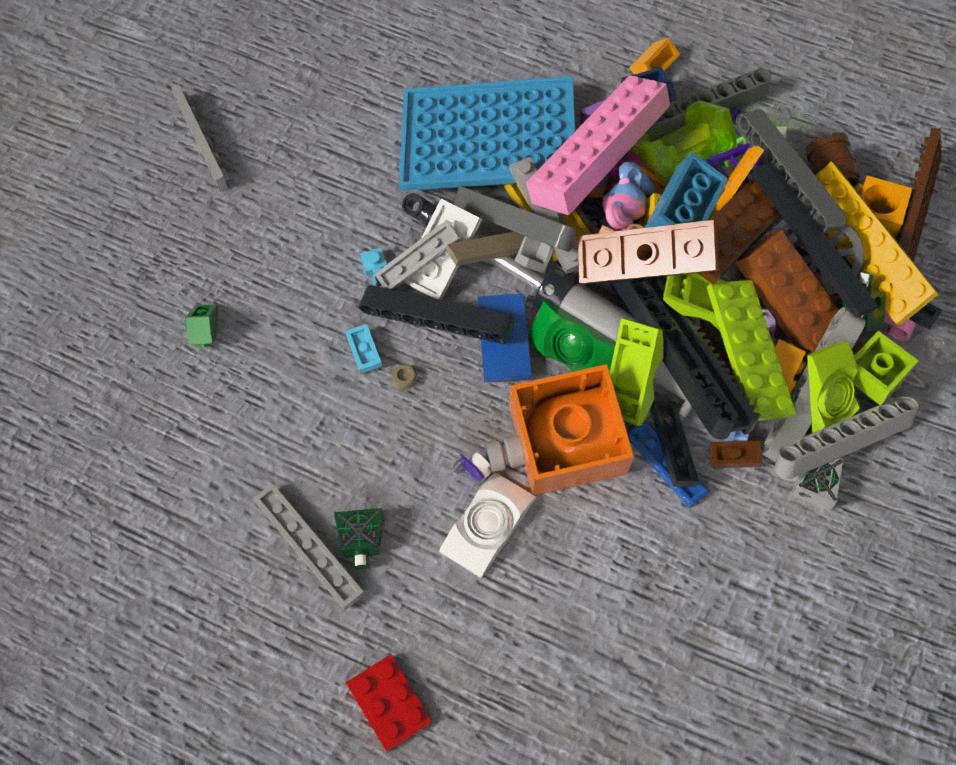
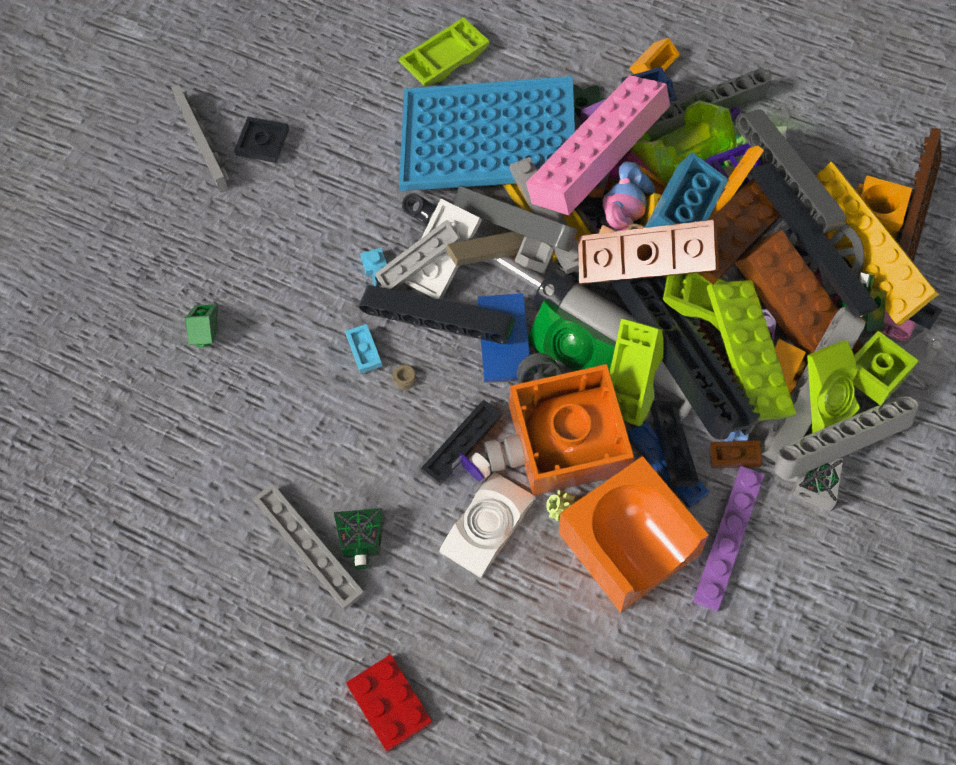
reddish brown piece [805,132,860,187] -> none
none -> black plate [234,117,289,163]
none -> lime slope [399,17,490,87]
none -> black plate [421,399,502,486]
none -> dark grey wheel [516,353,561,384]
none -> yellowish green gear [547,490,576,522]
none -> orange piece [559,456,709,613]
none -> dark green plate [573,84,607,116]
none -> medium lavender plate [693,466,764,612]

